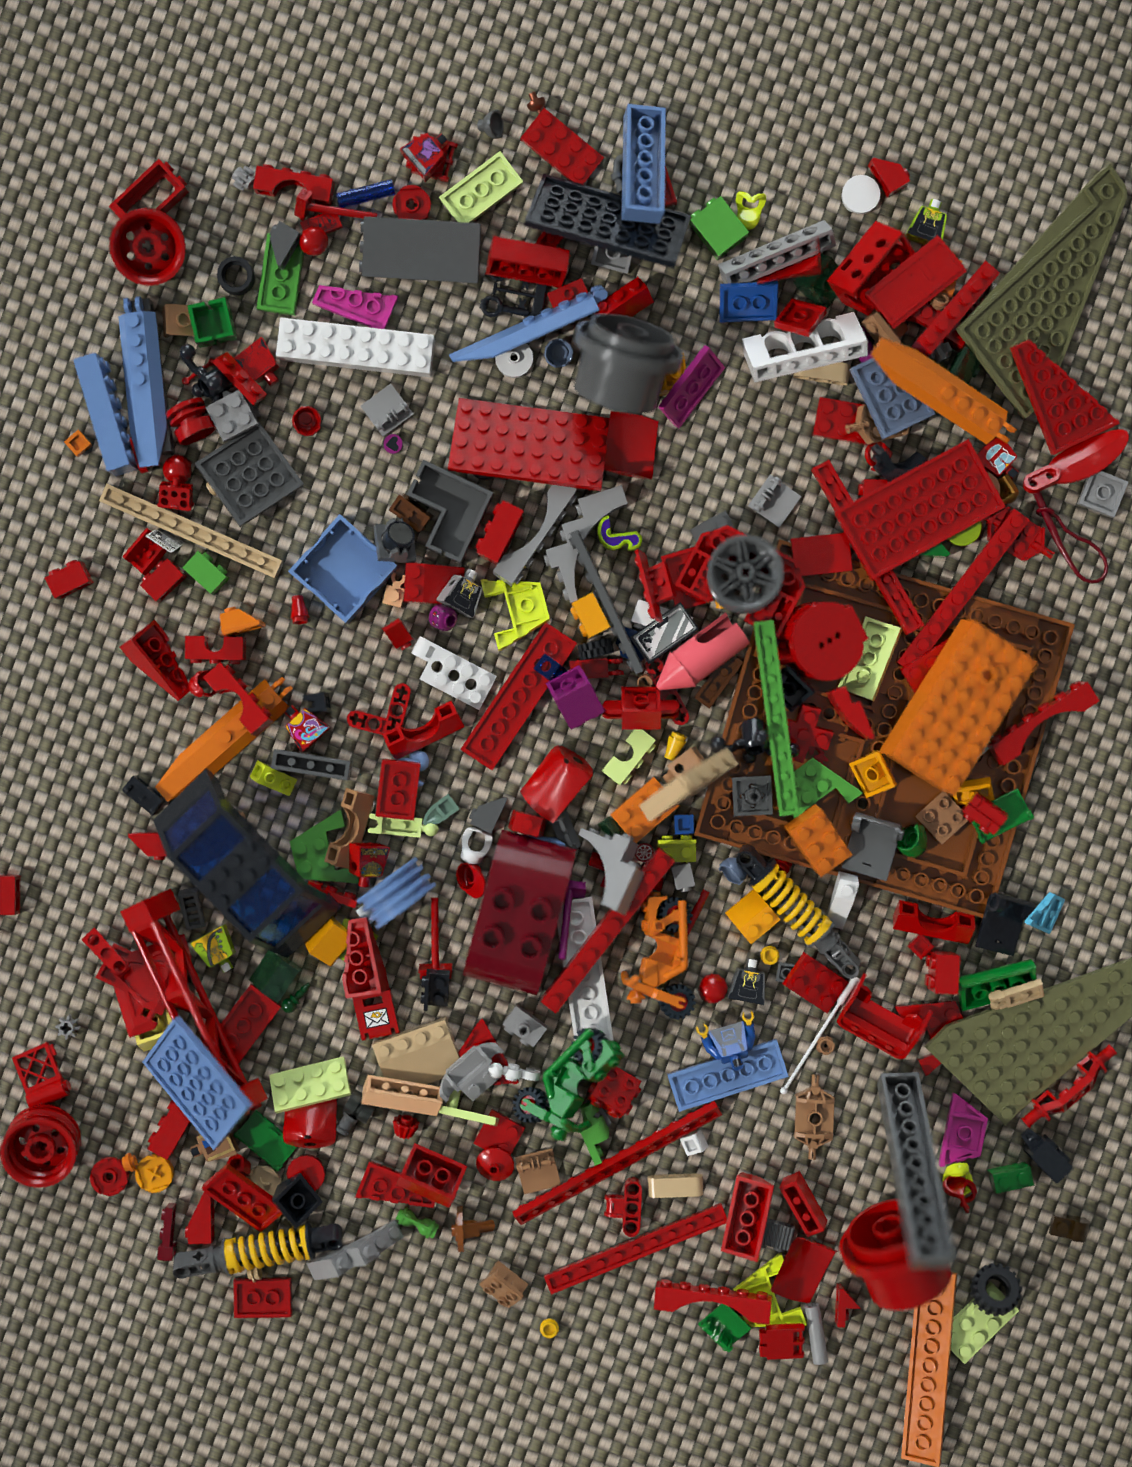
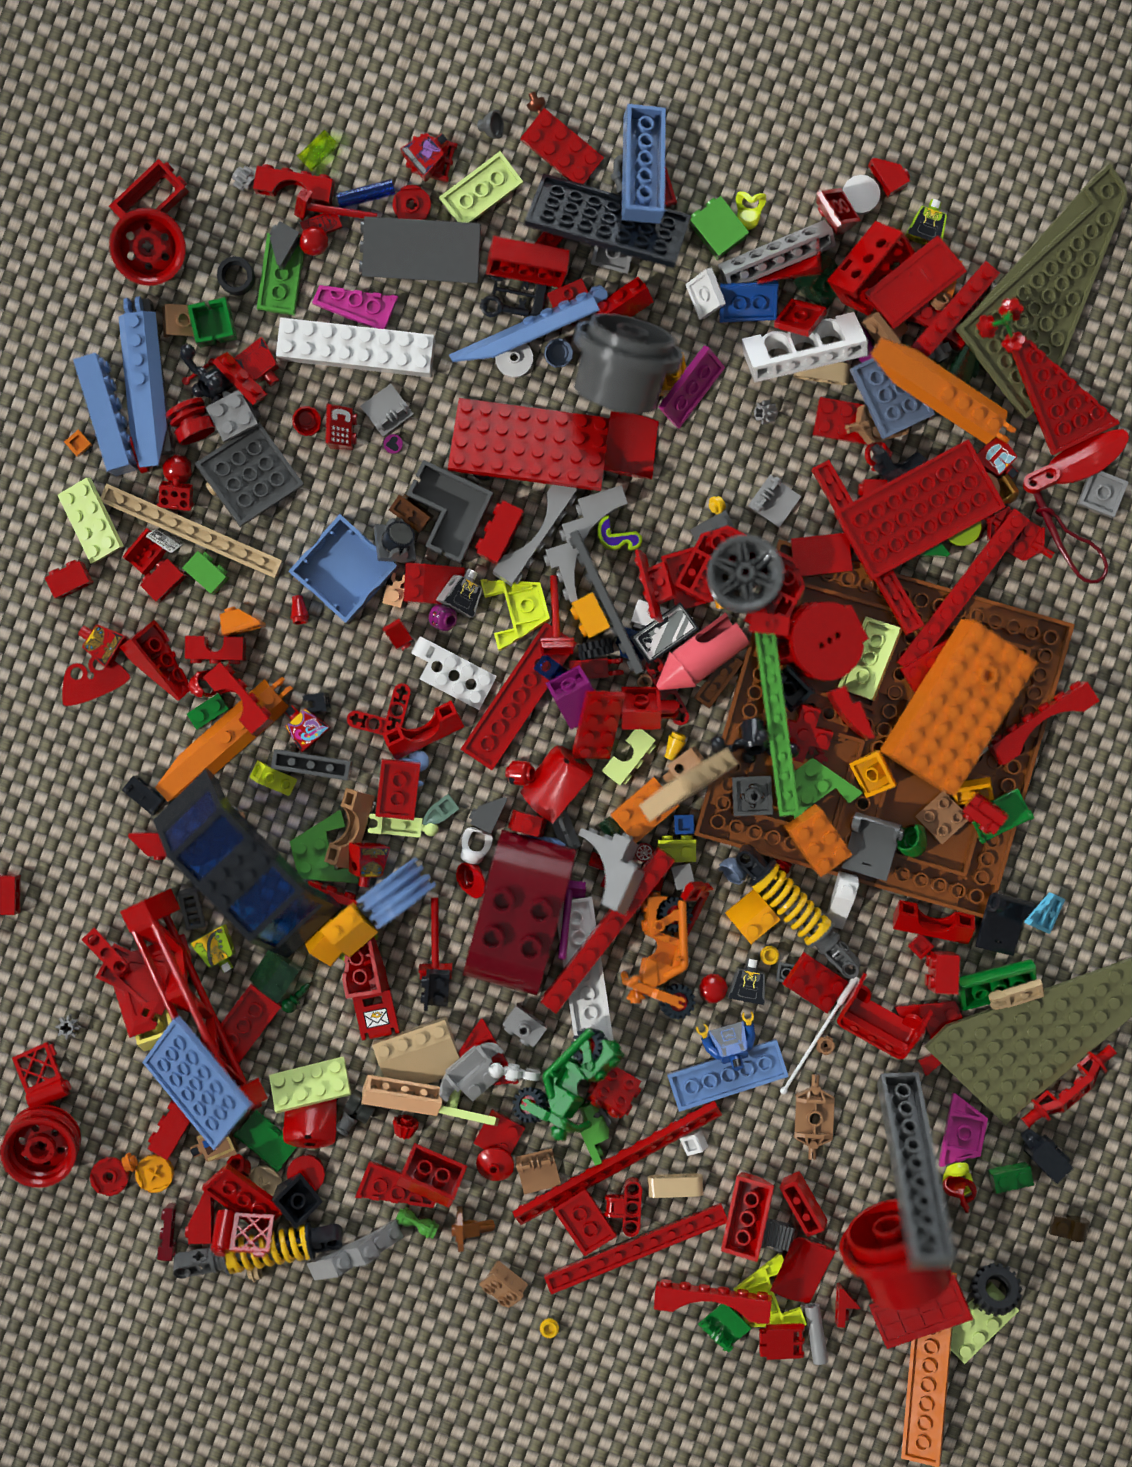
red tile [233,1277,292,1318] -> none
none -> yellowish green plate [58,477,124,564]
none -> red piece [62,656,130,706]
none -> torso [78,624,129,668]
none -> green plate [187,693,230,730]
none -> red piece [211,1210,275,1257]
none -> clear neon green plate [297,129,339,172]
none -> light orange slope [321,903,379,957]
none -> red slope [326,404,358,450]
none -> red head [505,760,535,786]
none -> red piece [540,575,574,655]
none -> red plate [553,1187,617,1257]
none -> red plate [572,691,625,759]
none -> red plate [680,881,713,901]
none -> white plate [685,268,726,320]
none -> yellow plate [709,496,726,515]
none -> red plate [749,612,790,636]
none -> light grey gear [754,400,778,425]
none -> red slope [816,188,861,235]
none -> red piece [869,1274,973,1349]
none -> red plant [976,298,1027,353]

